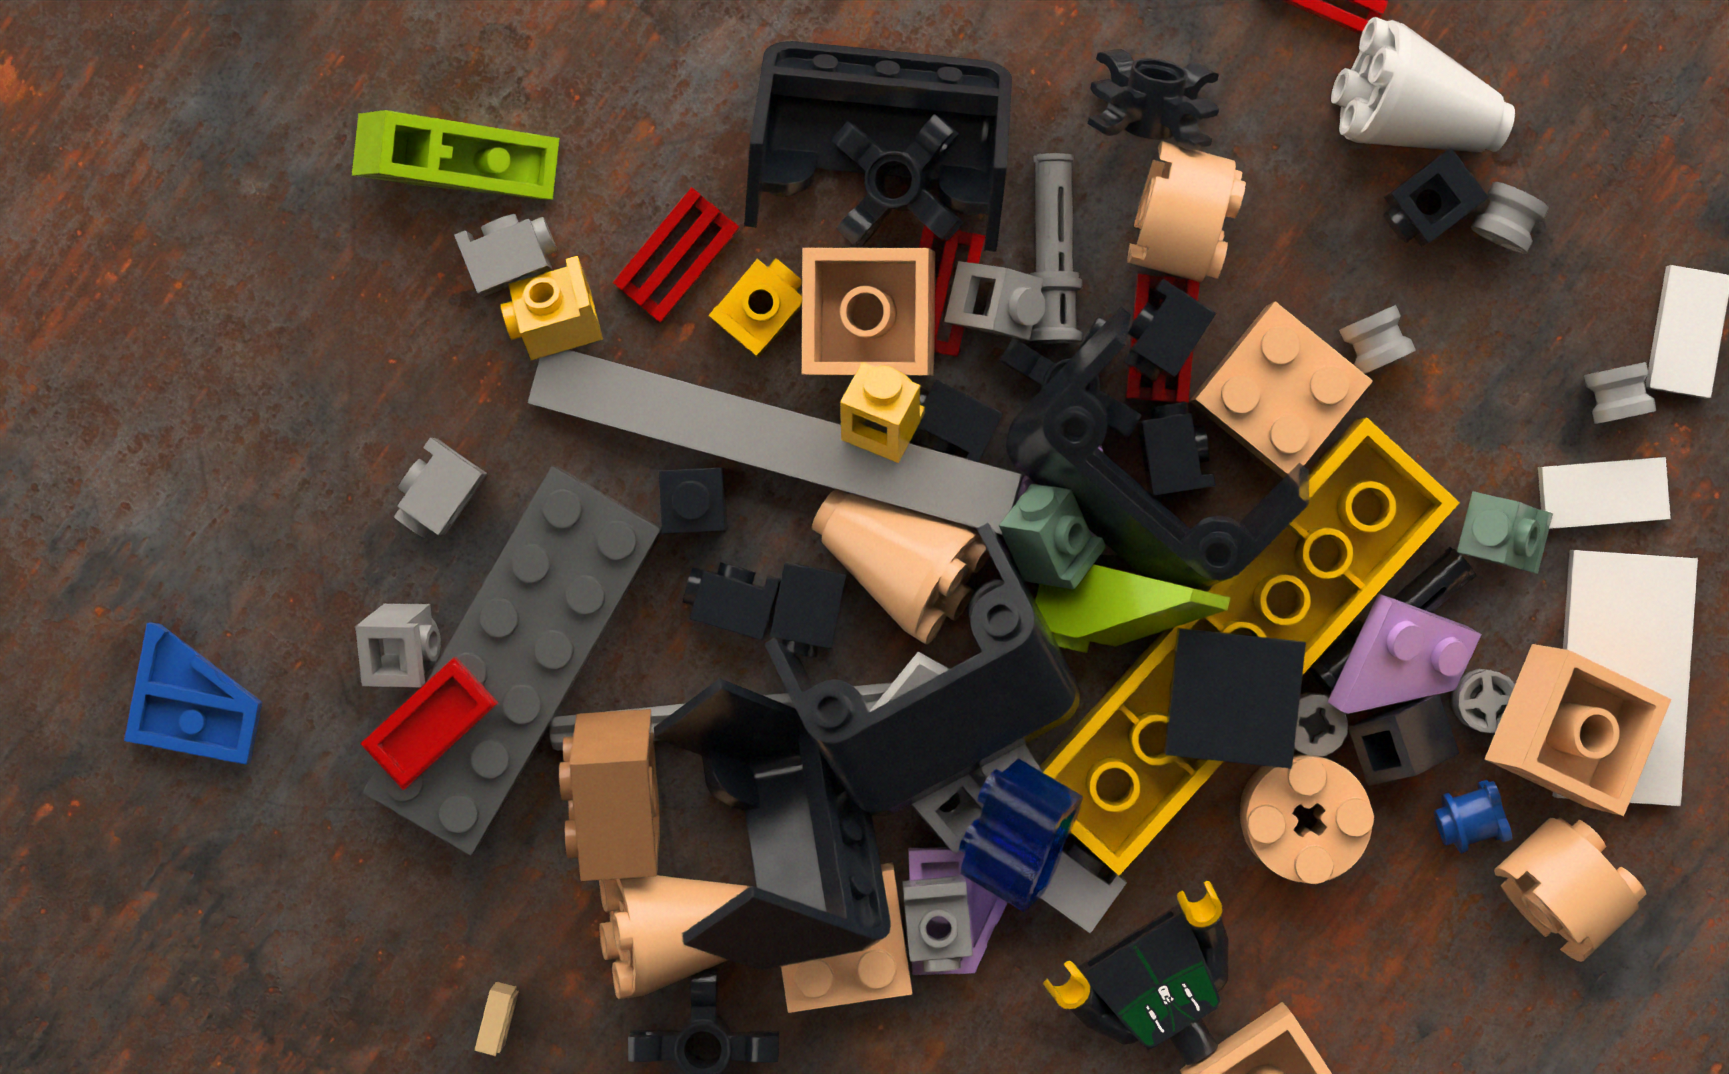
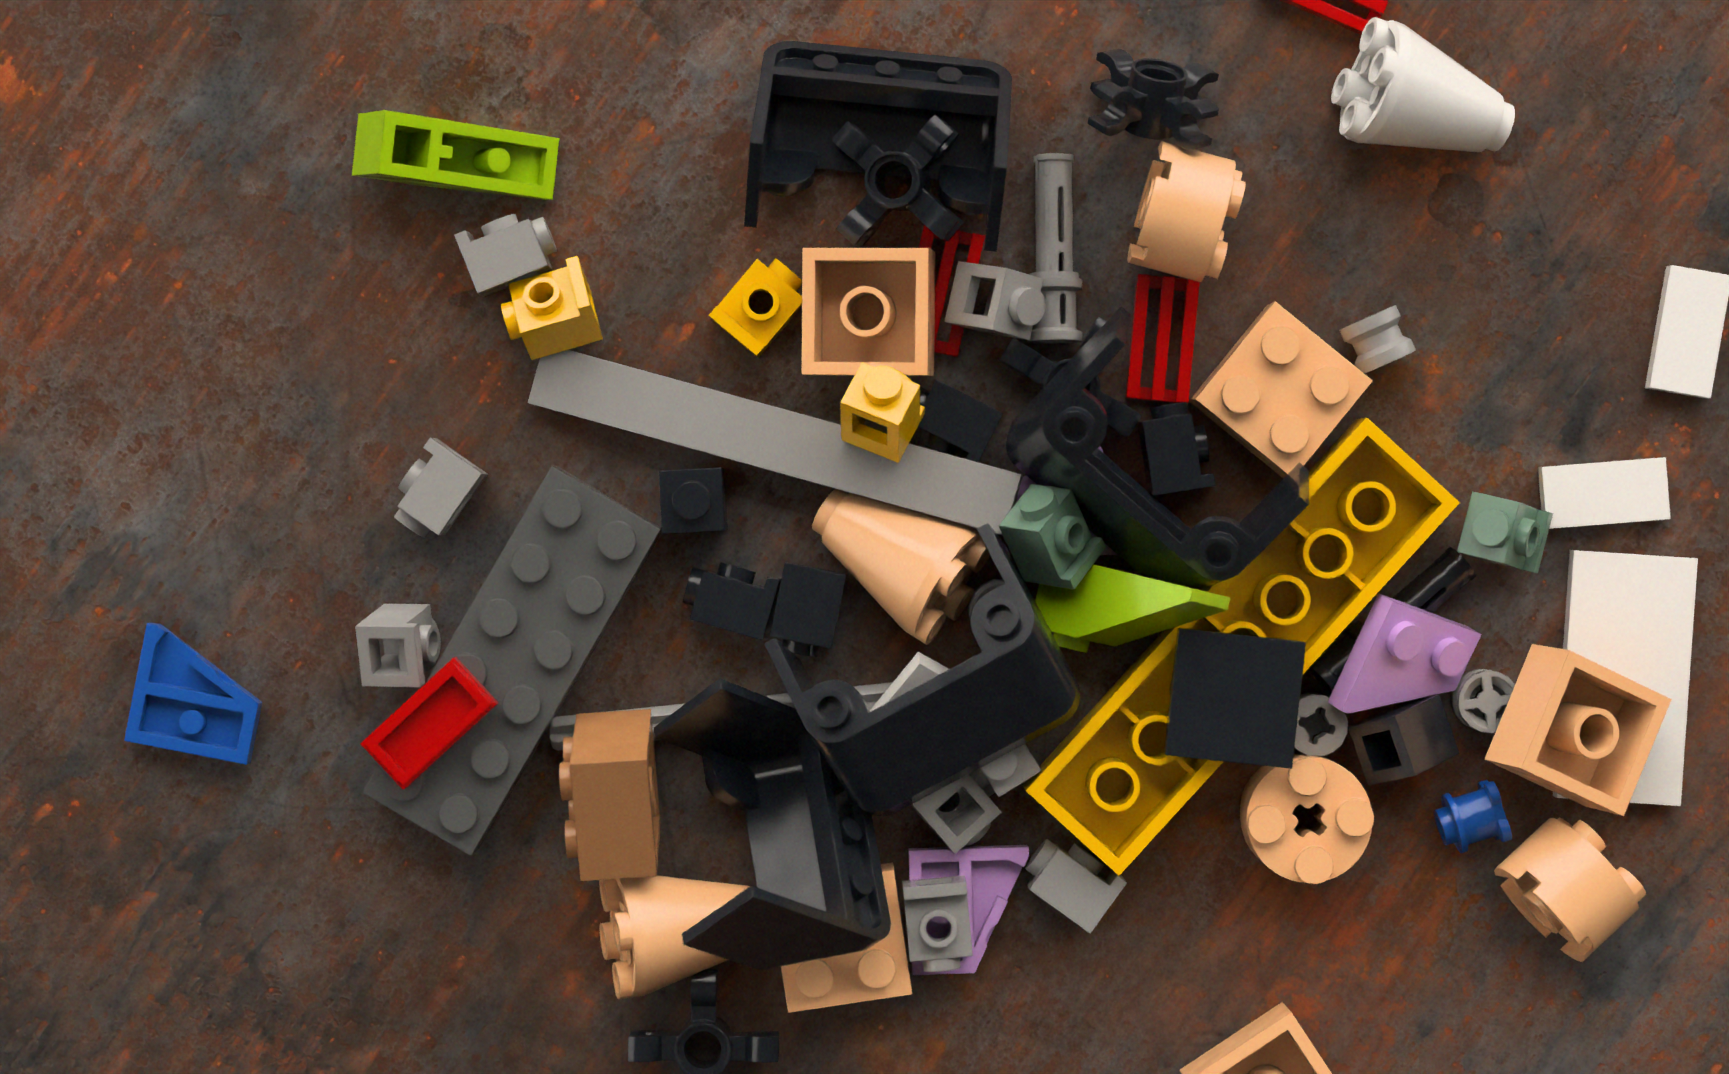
tan tile [474,982,519,1056] -> none
red tile [612,187,740,323] -> none
clear blue brick [959,758,1083,912] -> none
torso [1044,881,1229,1065] -> none
black brick [1124,279,1217,382] -> none
black brick [1384,148,1489,246] -> none
light grey wheel [1471,182,1549,254] -> none
light grey wheel [1584,362,1657,424] -> none

